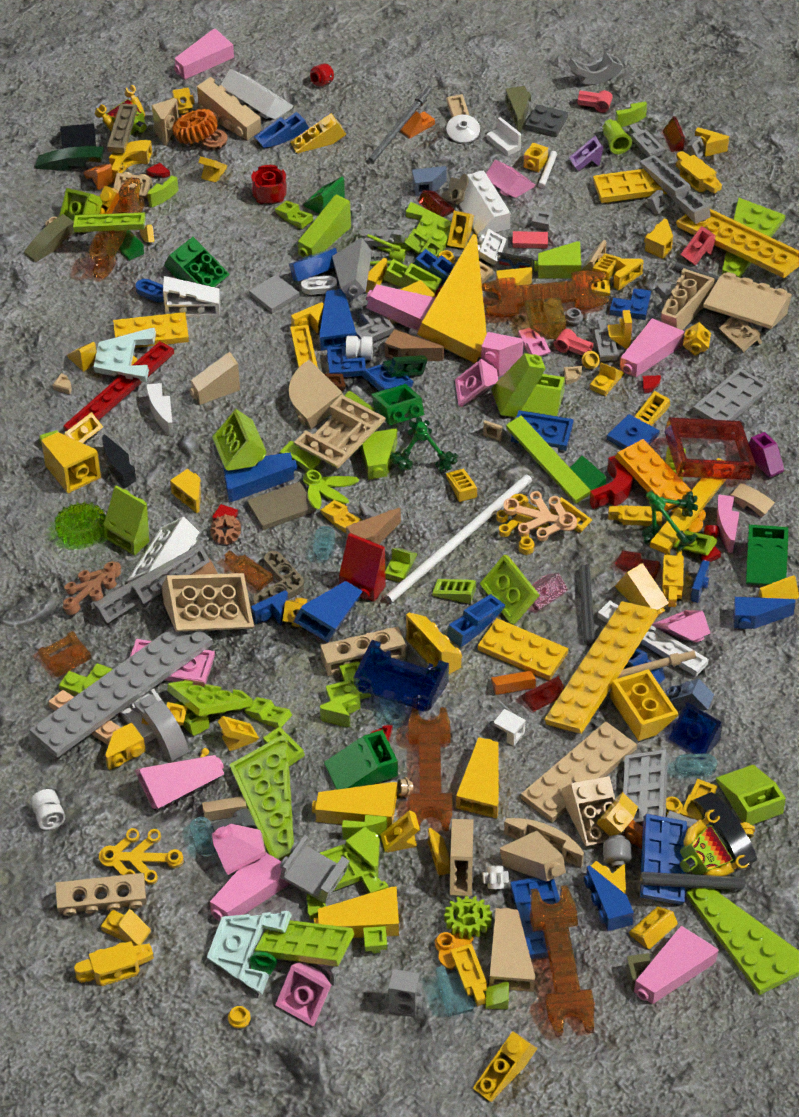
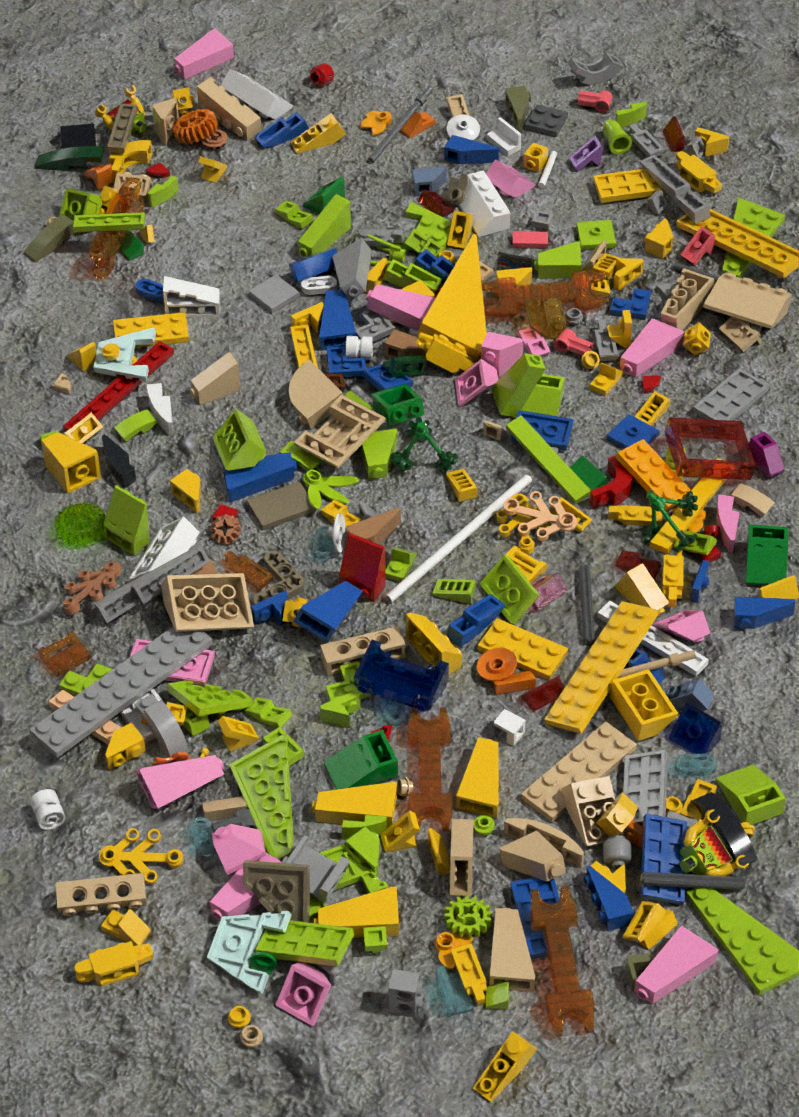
green slope [164,237,230,287] -> none
red brick [251,165,287,204] -> none
white bracket [477,229,507,266] -> none
white gear [482,866,509,889] -> none
tan tile [563,366,582,385] -> none
none -> yellow plate [101,343,120,360]
none -> lime slope [114,409,158,442]
none -> orange plate [152,752,191,766]
none -> tan plate [240,1025,263,1048]
none -> dark tan plate [243,860,310,923]
none -> white dish [328,513,346,553]
none -> light orange plate [360,111,392,136]
none -> yellow hinge [415,332,475,373]
none -> blue slope [444,135,500,164]
none -> lime plate [473,815,495,836]
none -> orange dish [477,648,517,681]
none -> yellow plate [505,546,548,583]
none -> lime plate [576,220,616,250]
none -> yellow slope [622,901,666,942]

